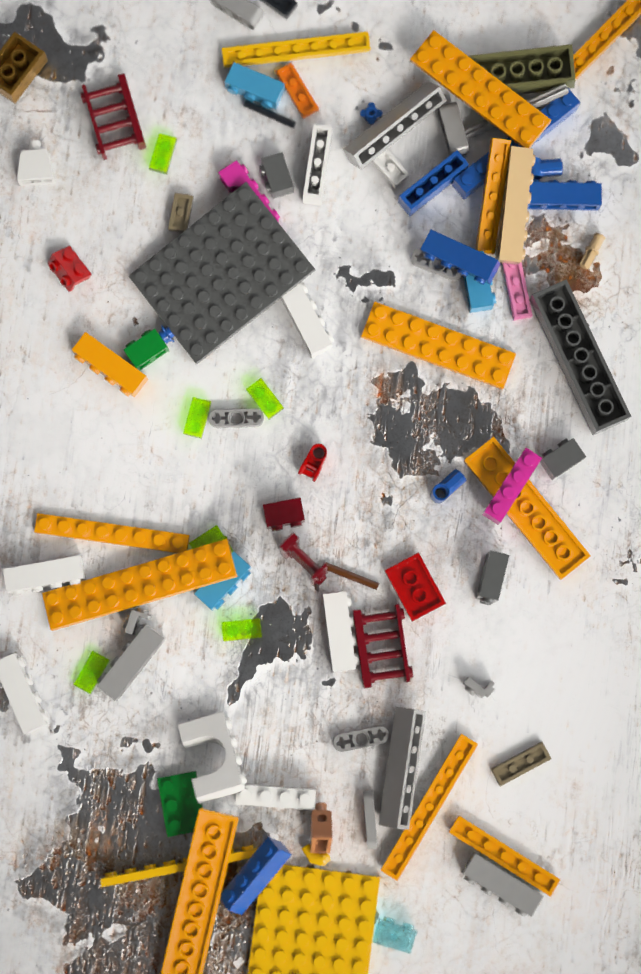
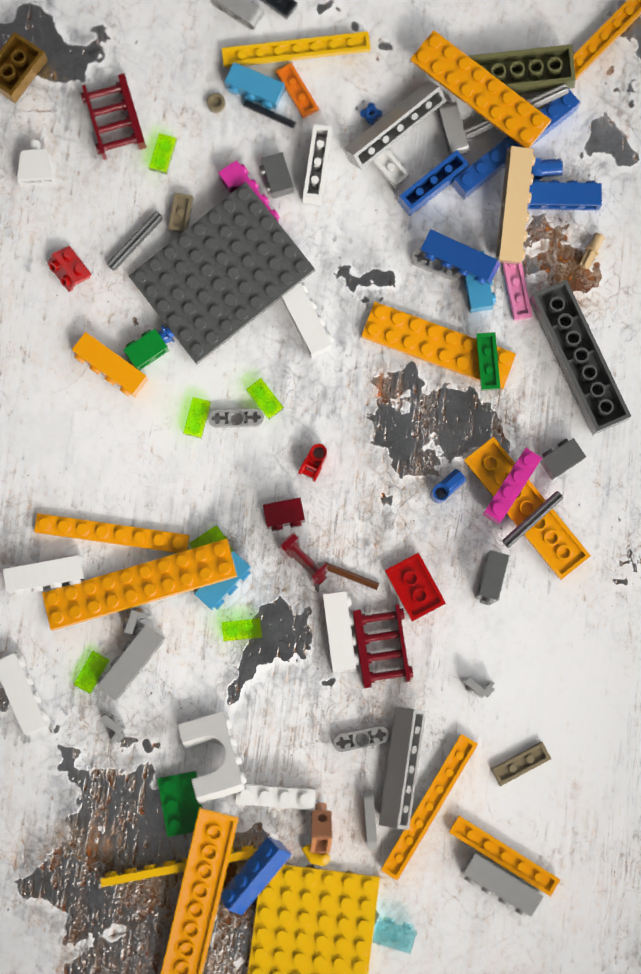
light orange plate [475,138,511,254] -> none
none -> light grey bracket [100,714,126,745]
none -> dark grey axle [107,211,163,271]
none -> dark tan tile [207,93,226,113]
none -> green plate [476,332,501,391]
none -> dark grey axle [502,491,564,548]

